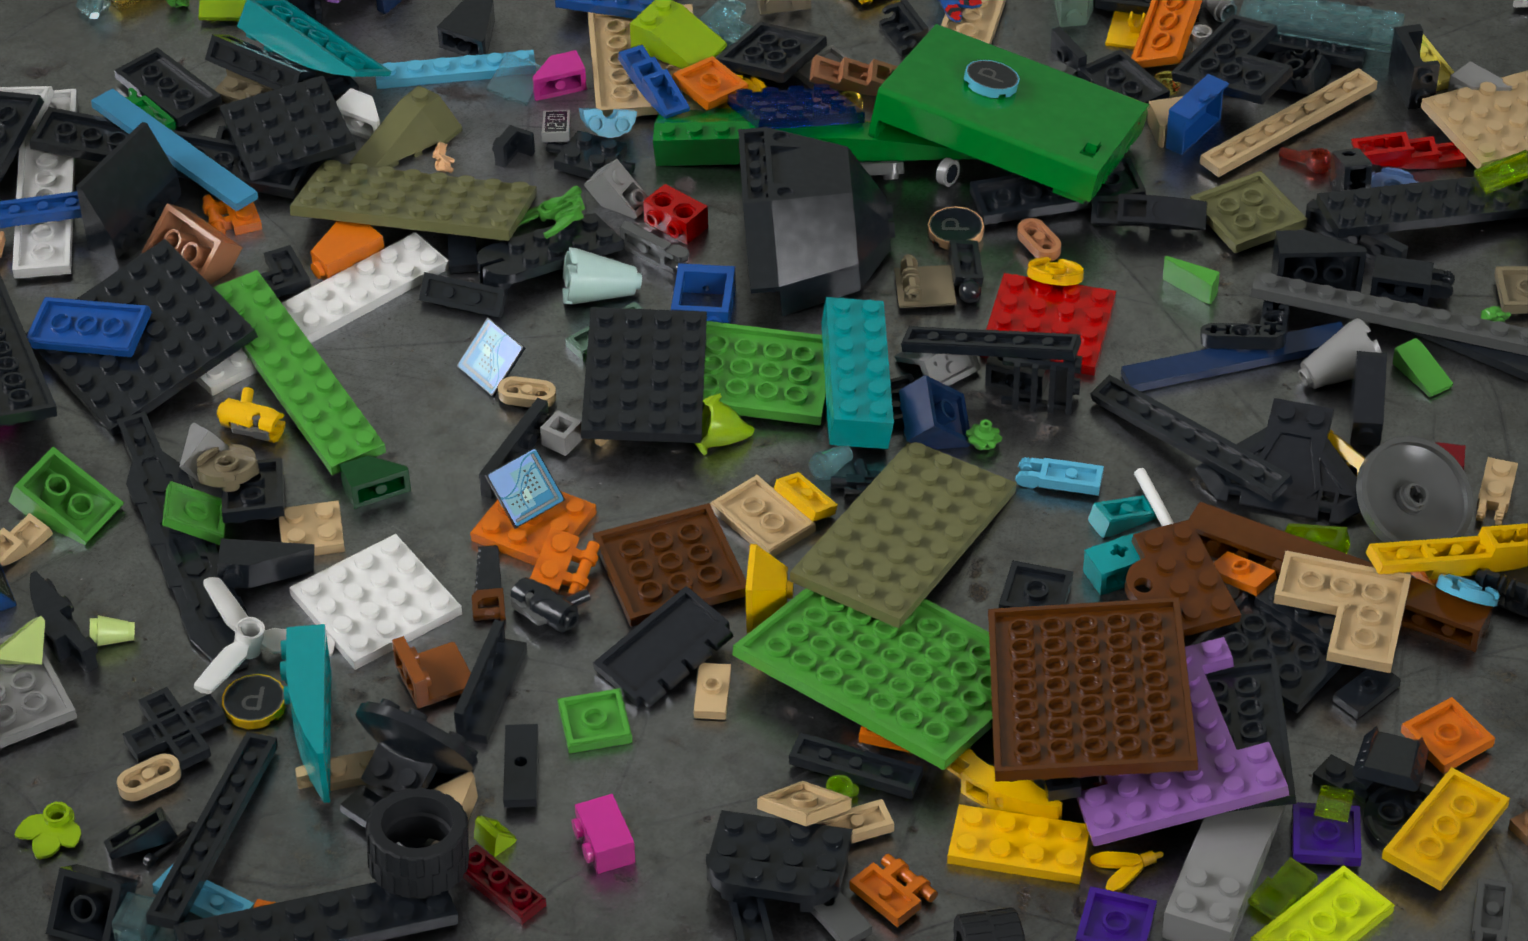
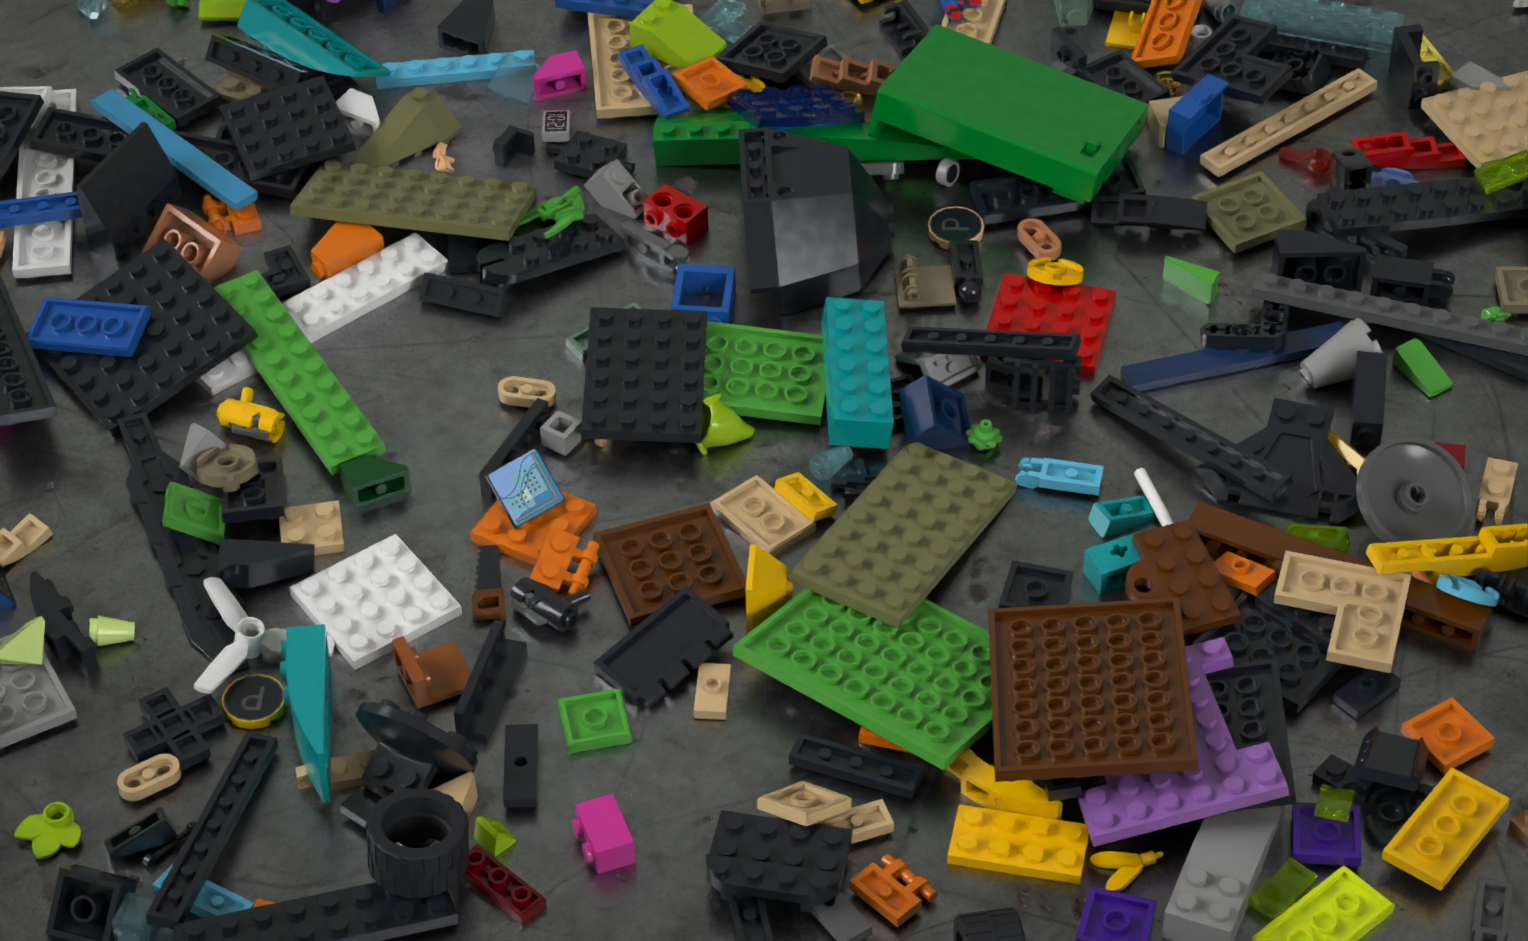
bright green slope [8,447,124,545] -> none
piece [457,318,526,397] -> none
light aqua cone [562,247,642,305] -> none
medium azure cylinder [579,108,638,138] -> none
clear neon green plate [826,775,859,798] -> none
tile [964,60,1020,98] -> none

